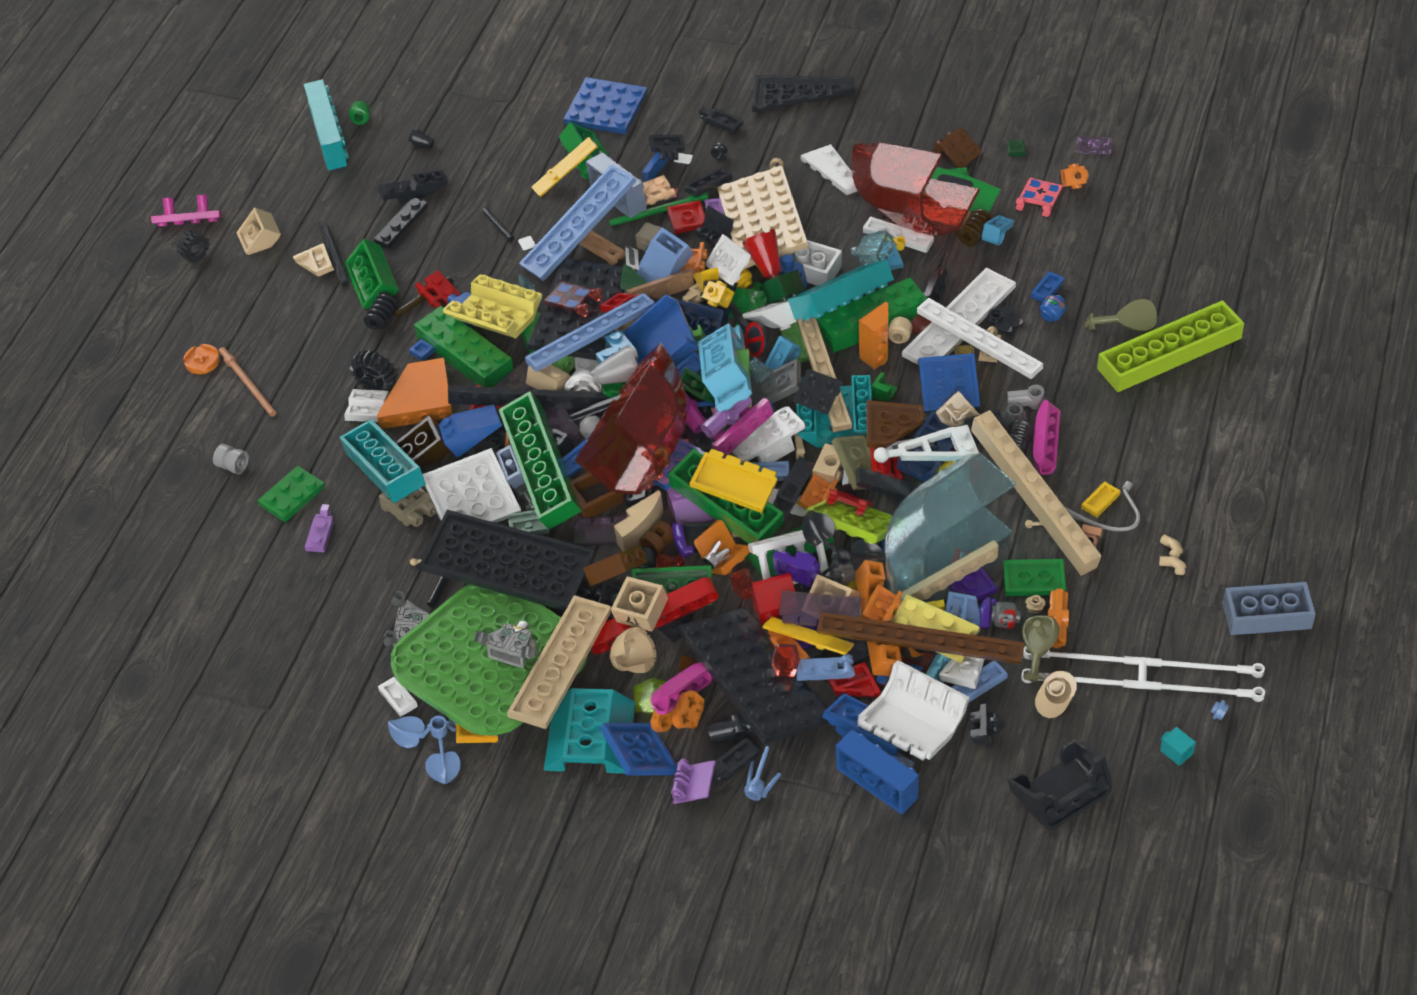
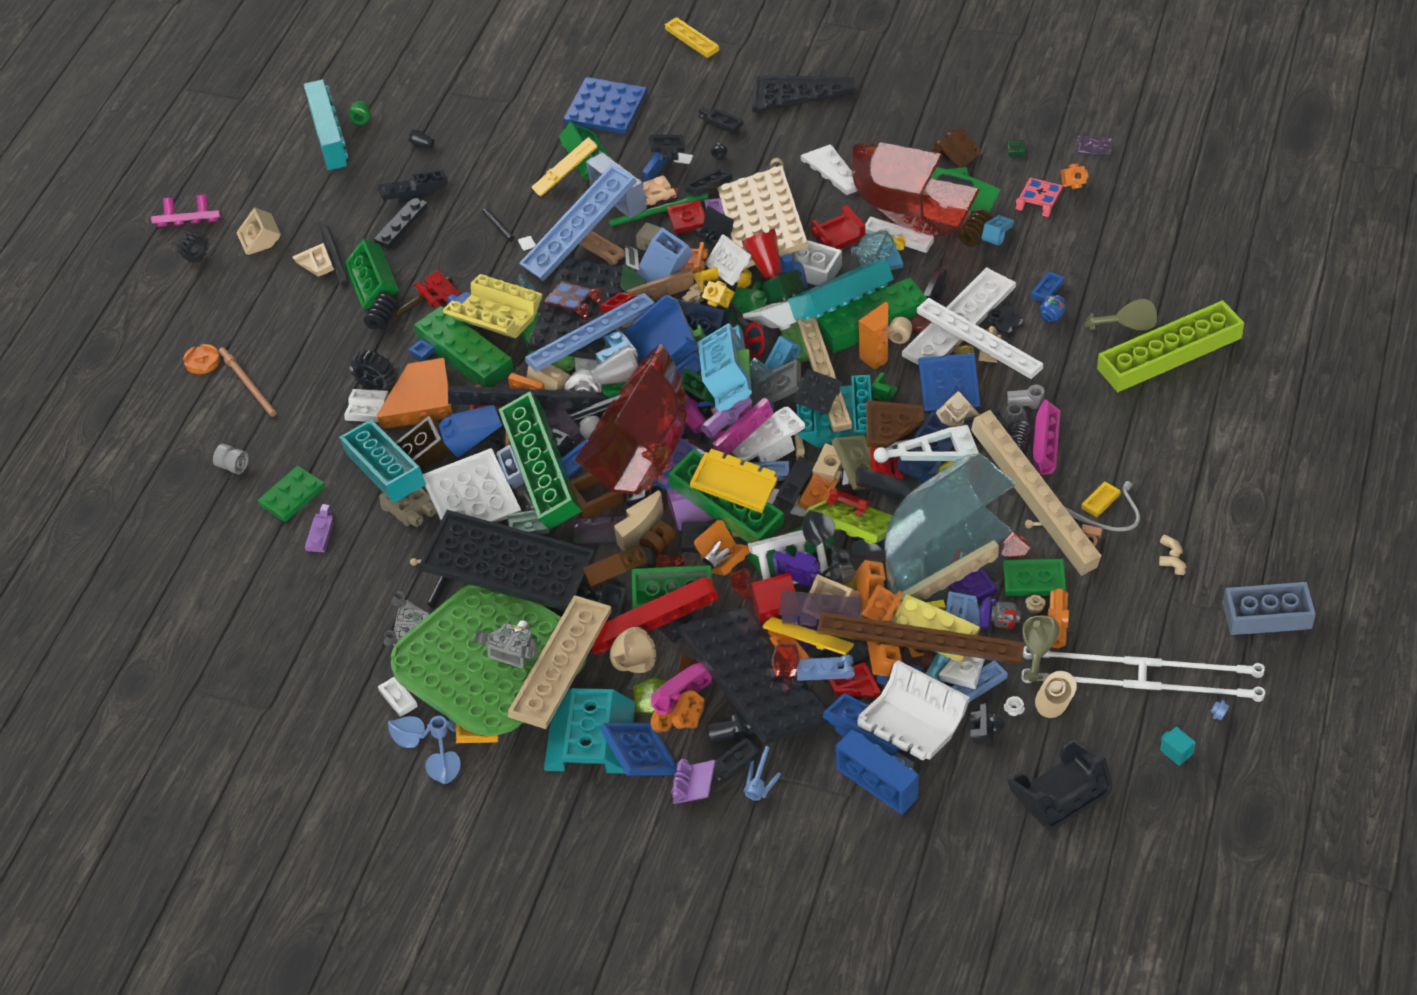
tan brick [611,576,668,631] -> none
dark purple arm [672,522,694,558] -> none
none -> orange plate [508,373,545,390]
none -> yellow plate [665,17,719,58]
none -> red panel [811,205,866,250]
none -> clear red panel [999,530,1031,560]
none -> white plate [1004,696,1025,716]

